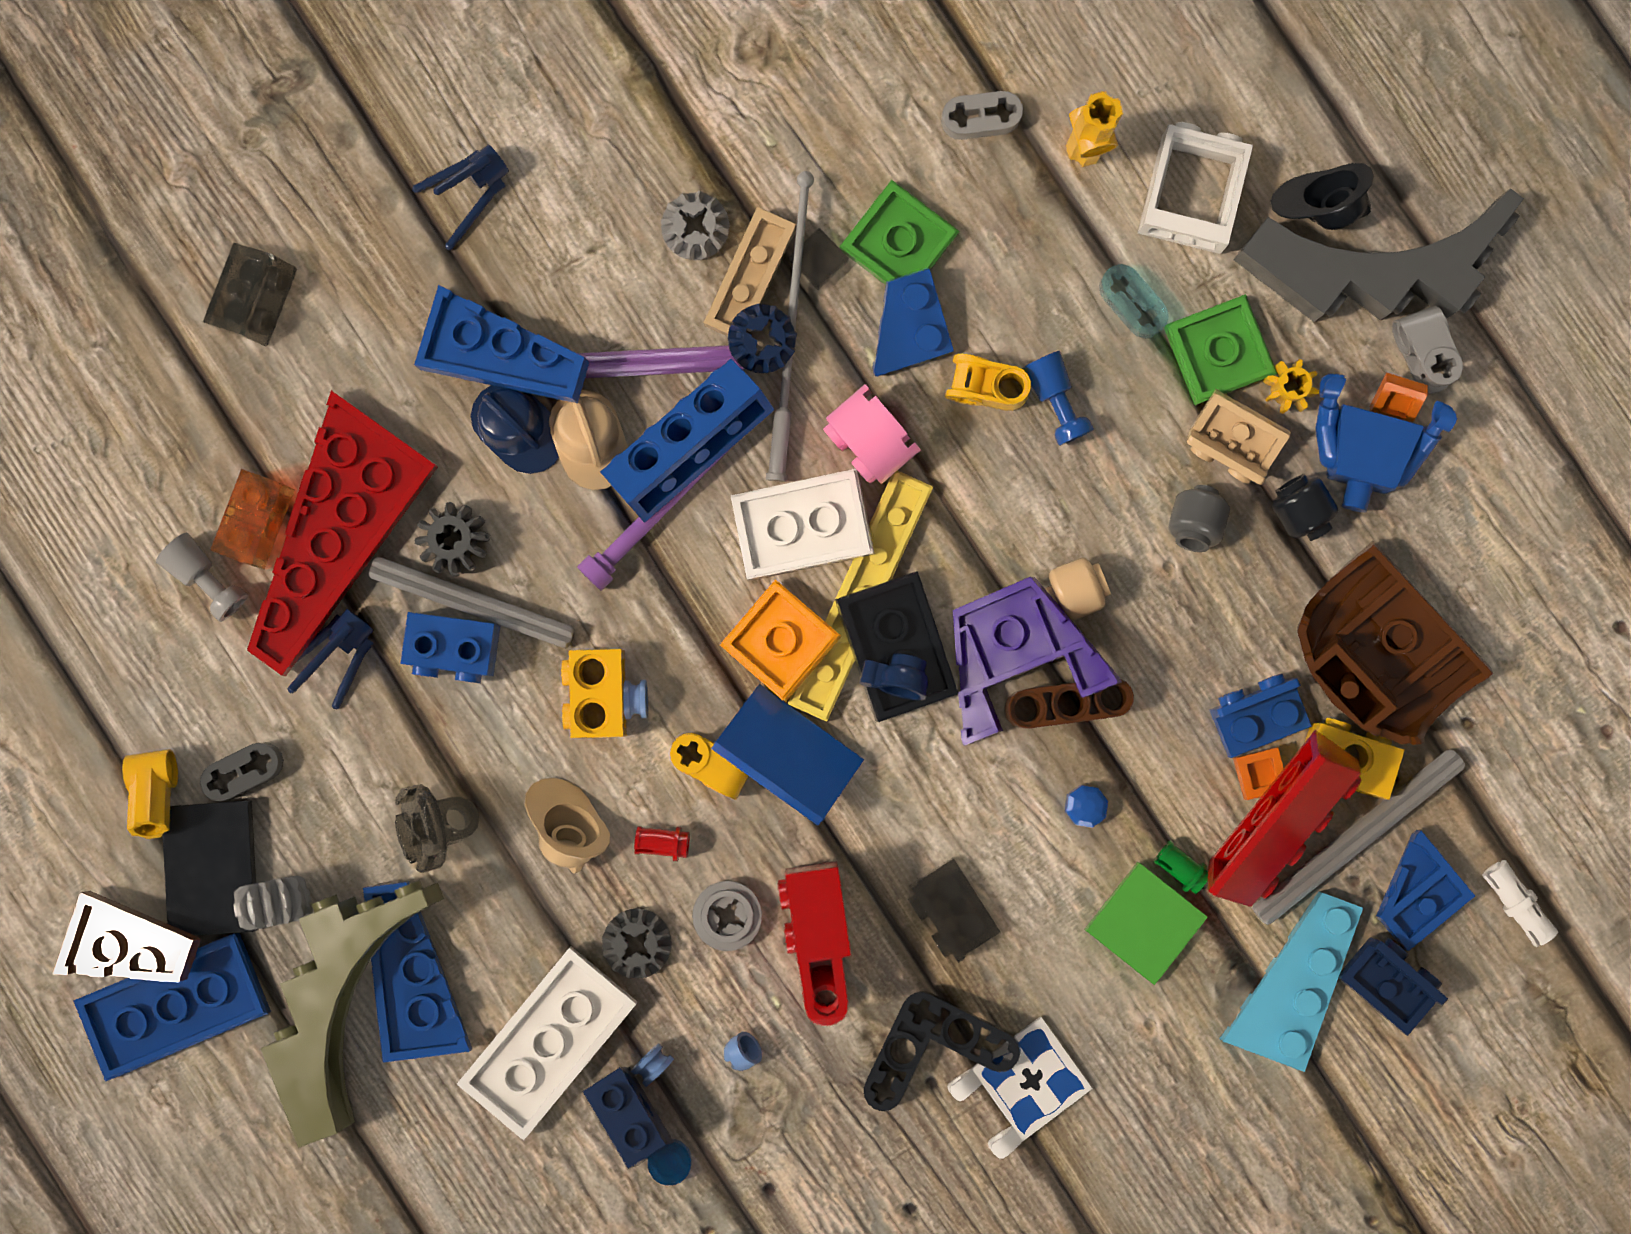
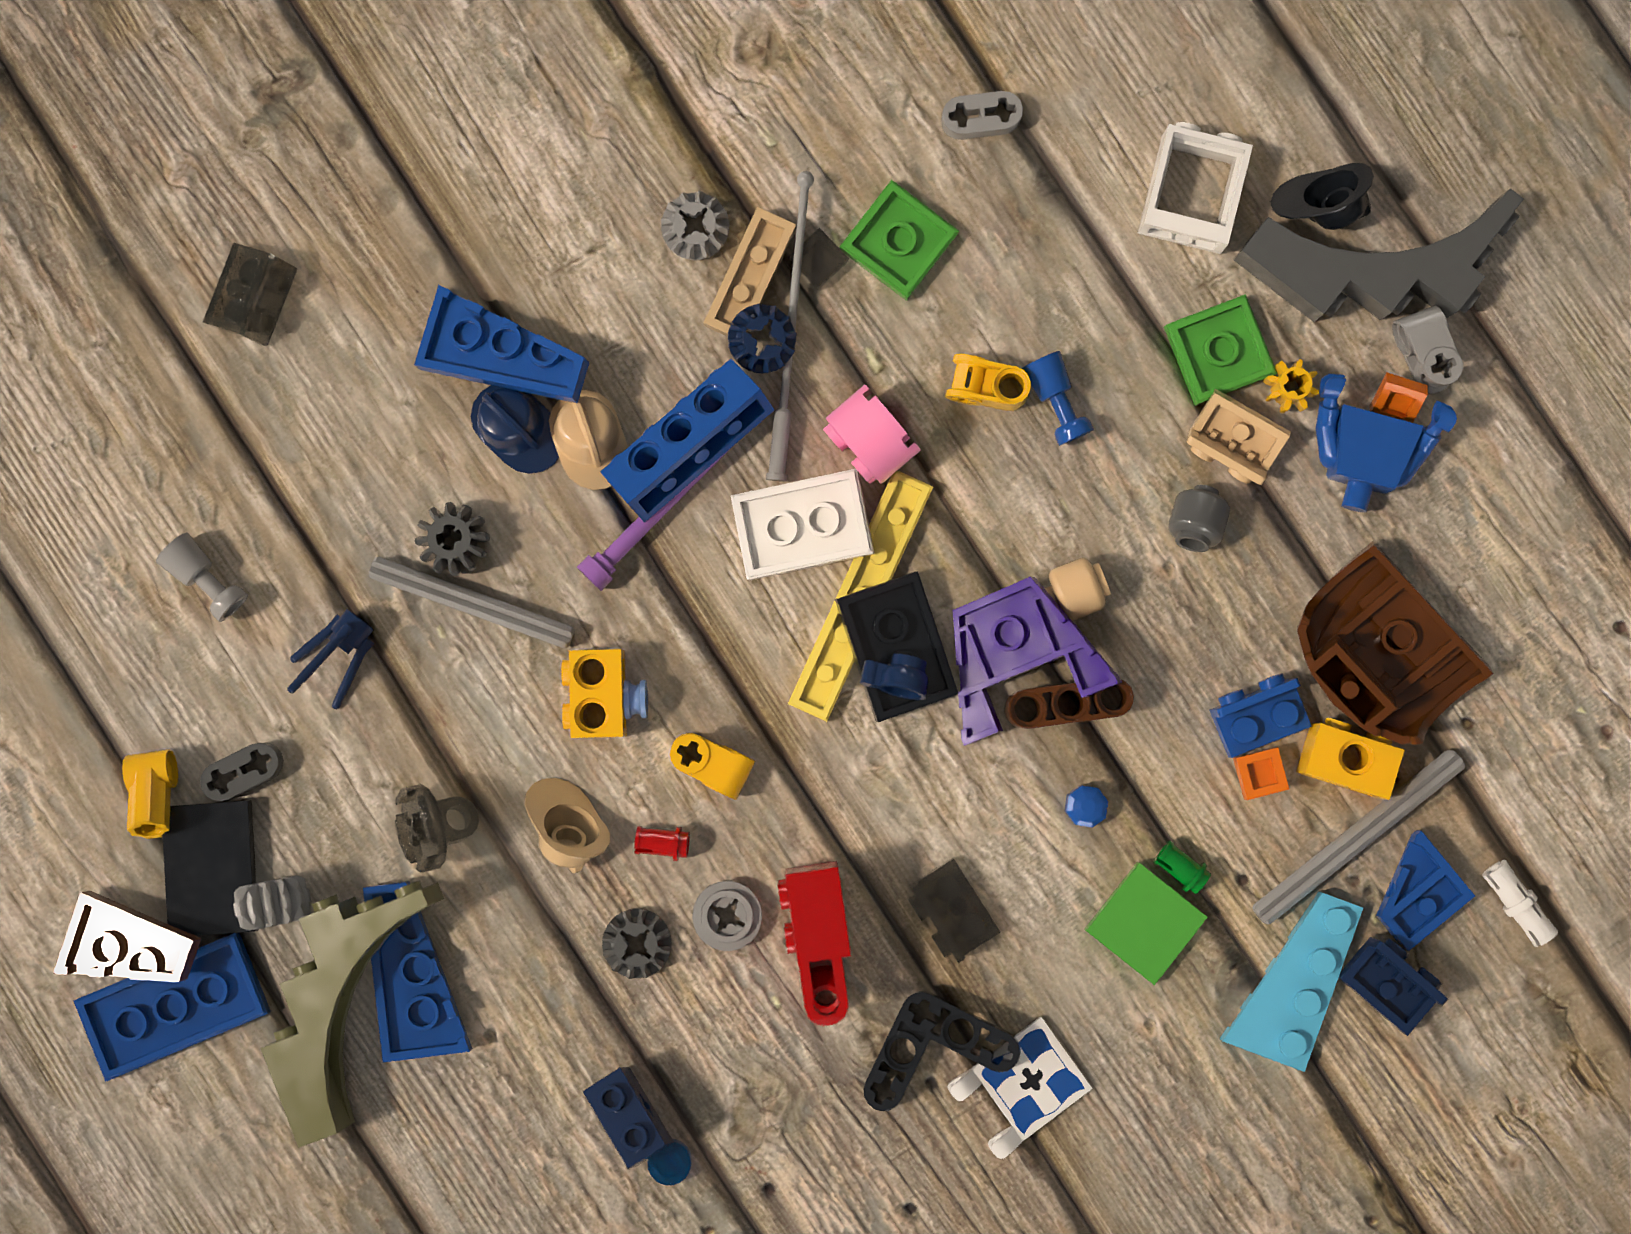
clear orange brick [210,469,295,569] -> none
red wing [247,390,438,676] -> none
blue brick [400,612,501,684] -> none
dark blue plant [412,144,509,250] -> none
white plate [457,946,637,1141] -> none
medium lavender axle [577,345,744,378] -> none
medium blue bush [631,1043,674,1087] -> none
blue tile [711,684,864,826] -> none
light orange tile [720,579,842,702] -> none
medium blue hinge [724,1032,762,1071] -> none
blue wing [872,268,954,377] -> none
yellow piece [1066,91,1123,167] -> none
clear light blue beam [1099,264,1168,339] -> none
red slope [1208,730,1362,907] -> none
black head [1272,474,1338,541] -> none

